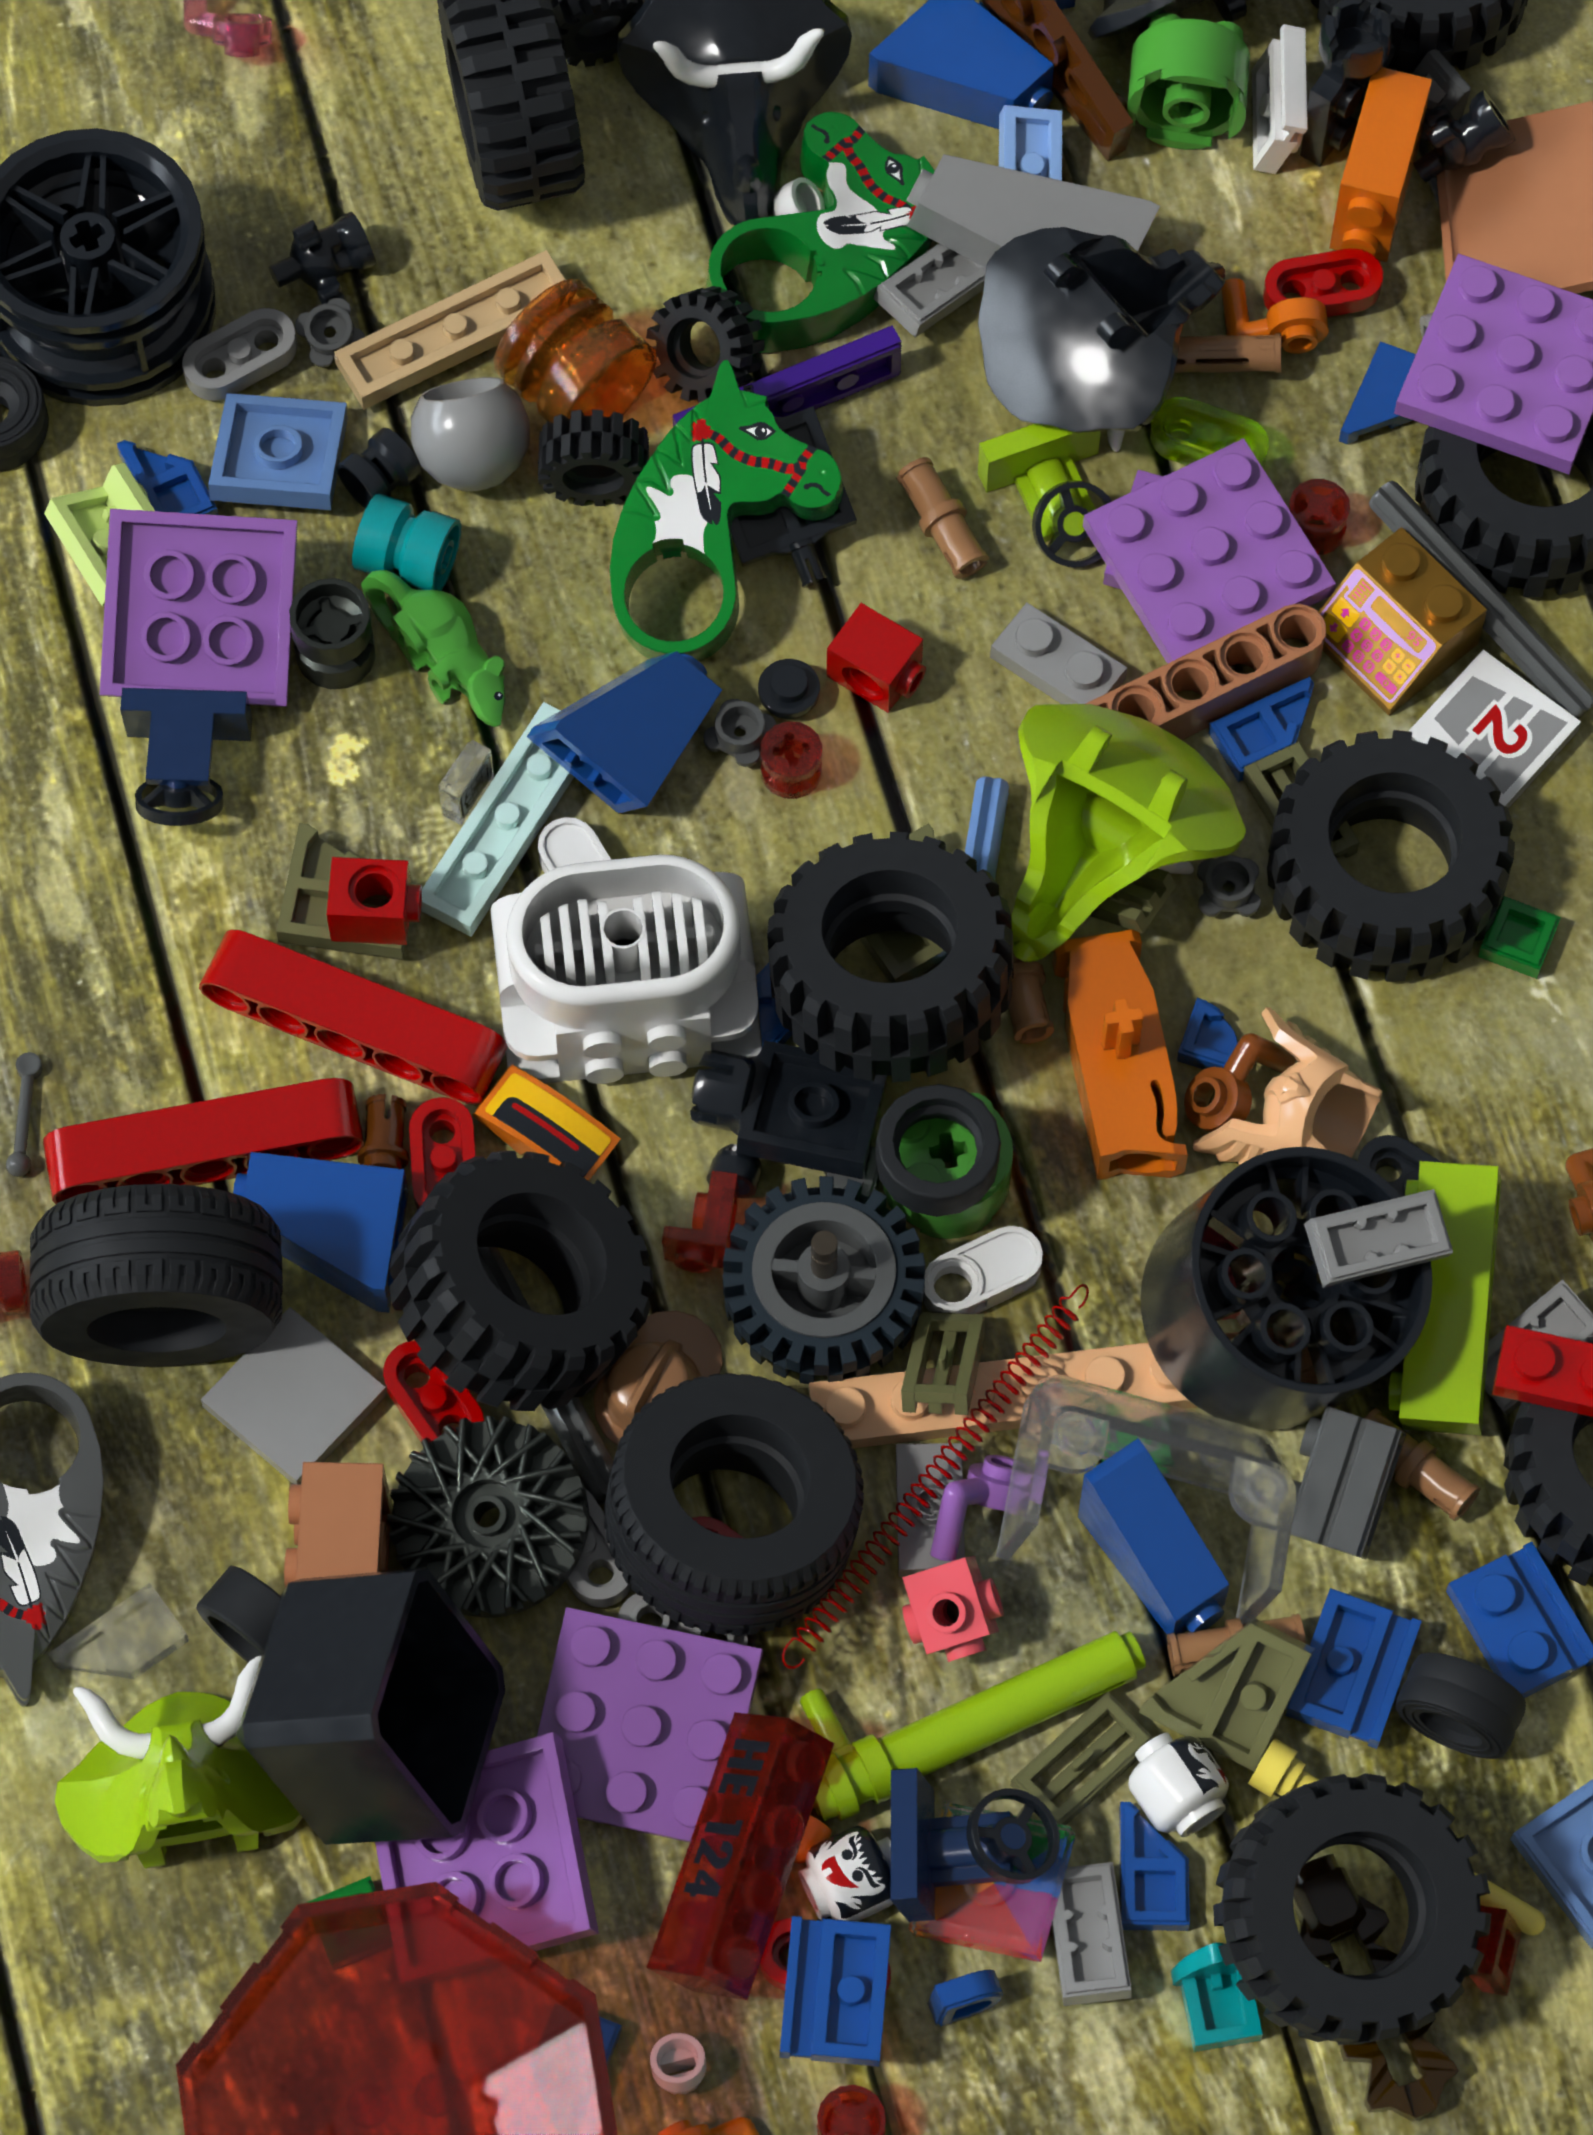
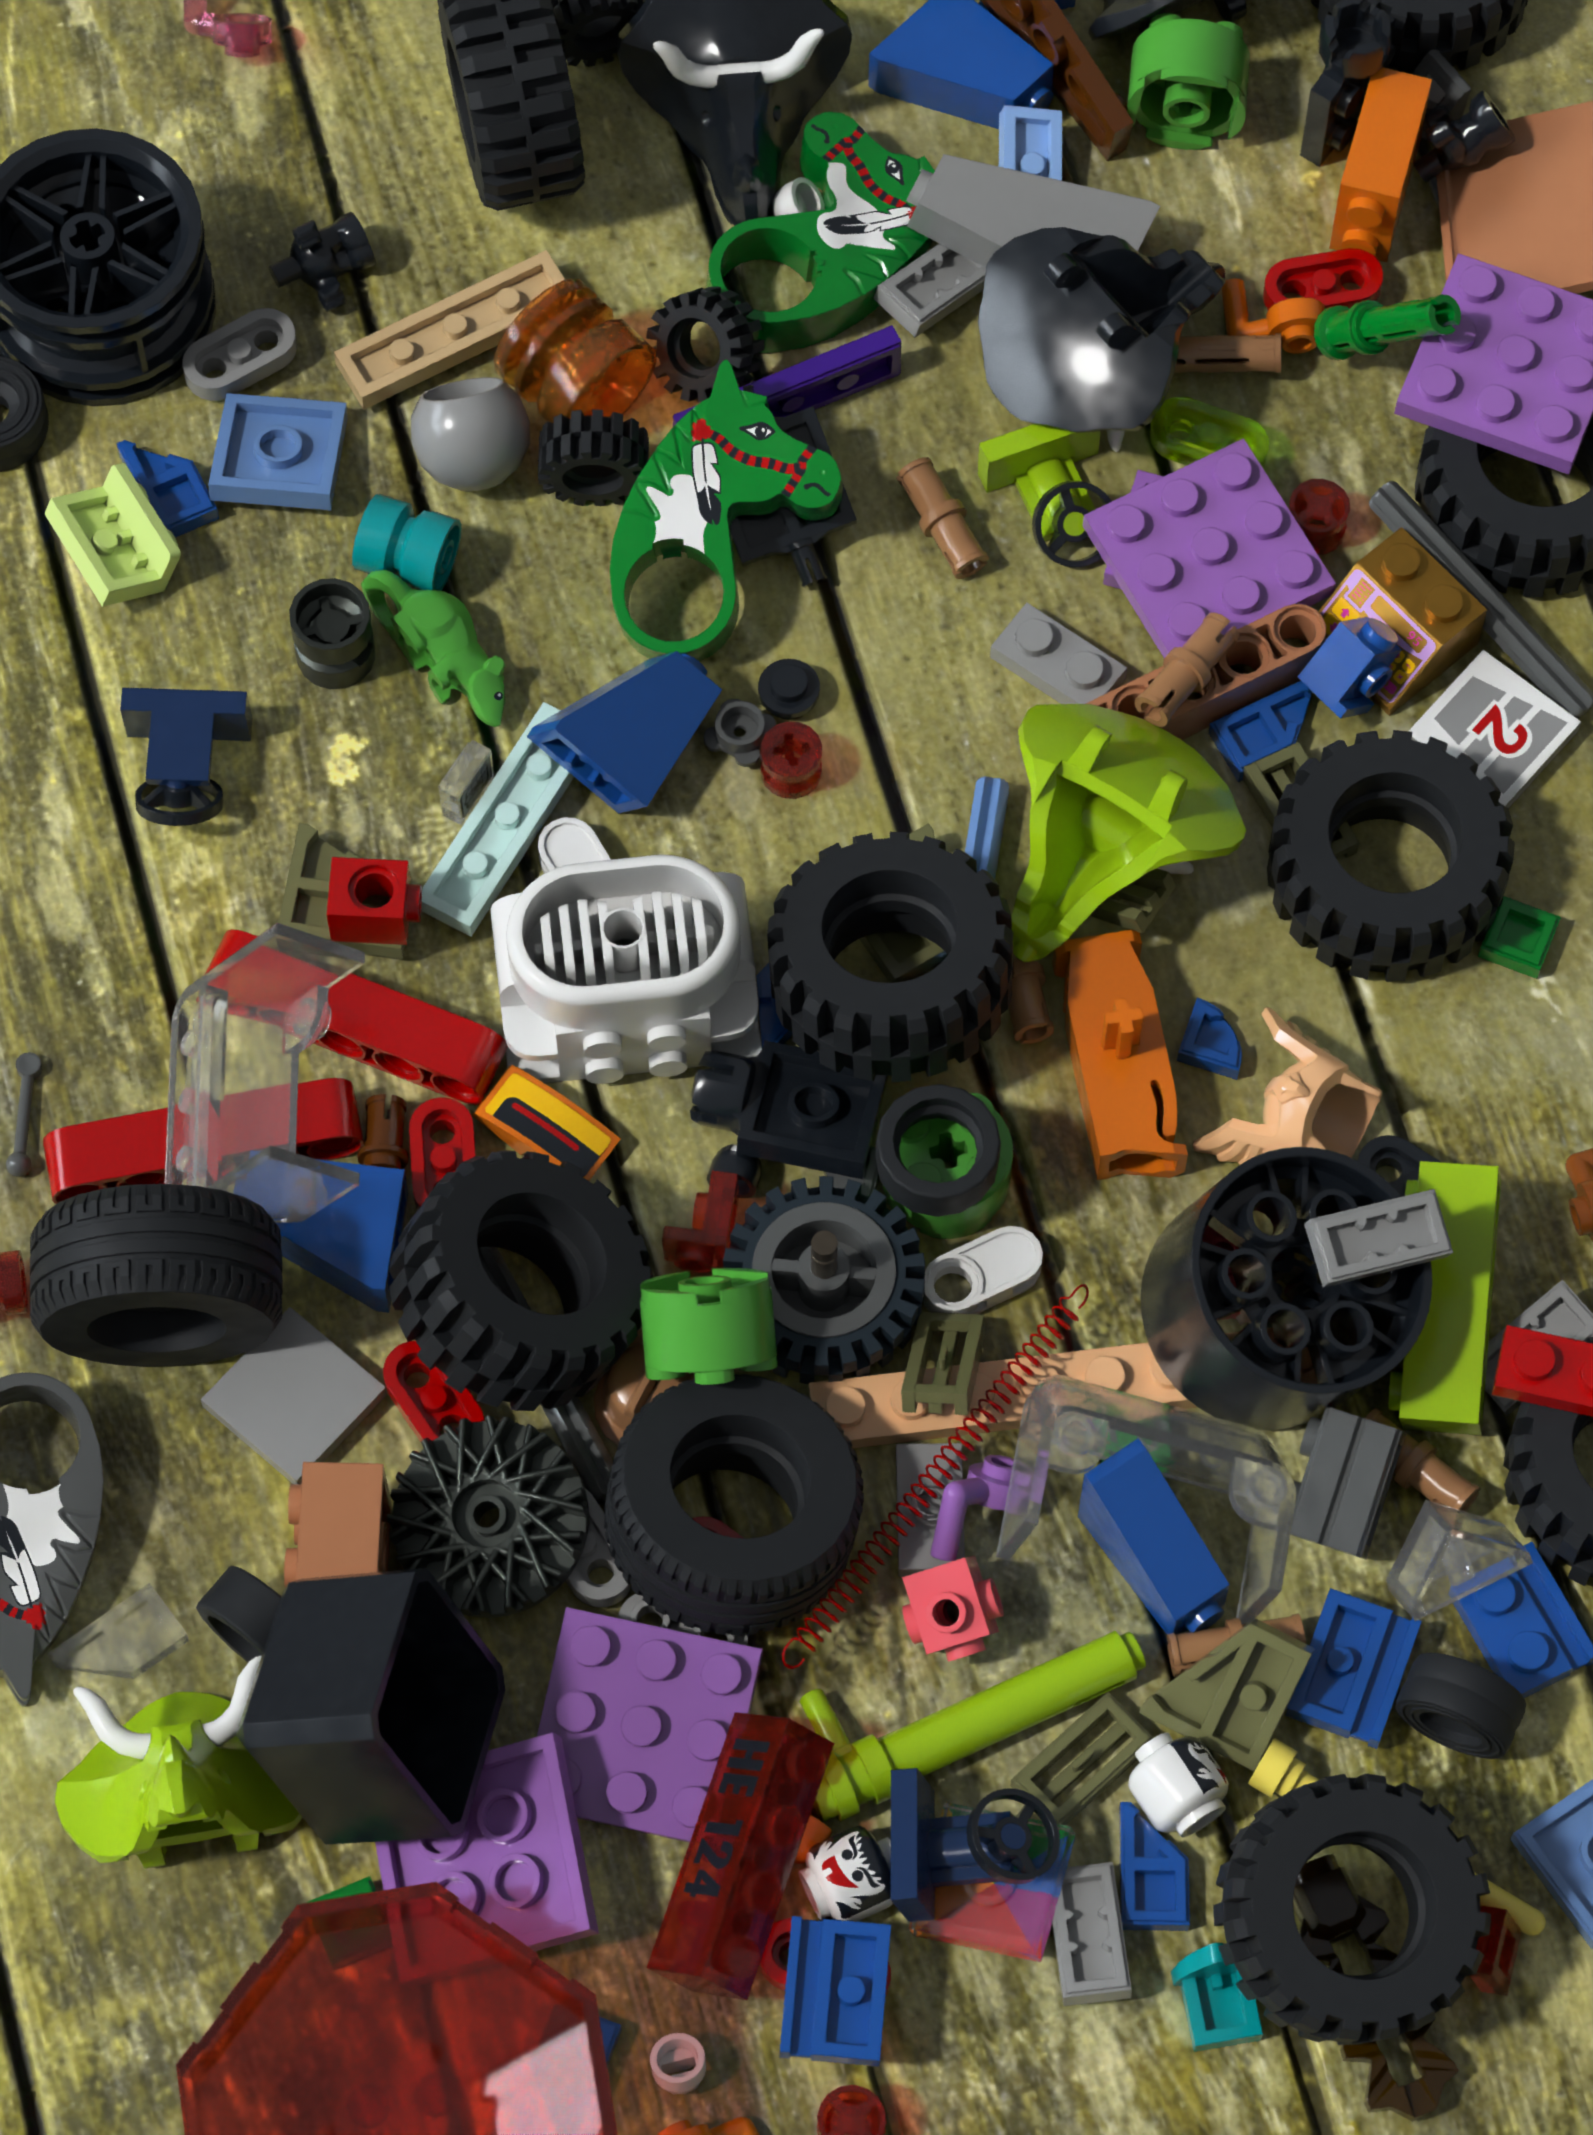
medium lavender plate [100,508,298,707] -> none
dark grey plate [295,298,365,368] -> none
black wheel [336,427,422,509] -> none
red brick [826,603,926,713] -> none
blue tile [928,1970,1003,2027] -> none
dark orange plate [1184,1033,1296,1132] -> none
dark grey plate [1197,855,1261,917] -> none
white plate [1252,24,1307,174] -> none
blue tile [1339,341,1416,444] -> none
none -> clear windscreen [165,923,365,1223]
none -> bright green brick [639,1268,778,1385]
none -> medium nougat pin [1135,612,1239,727]
none -> blue brick [1298,617,1402,719]
none -> green pin [1314,294,1461,361]
none -> clear slope [1386,1500,1533,1621]

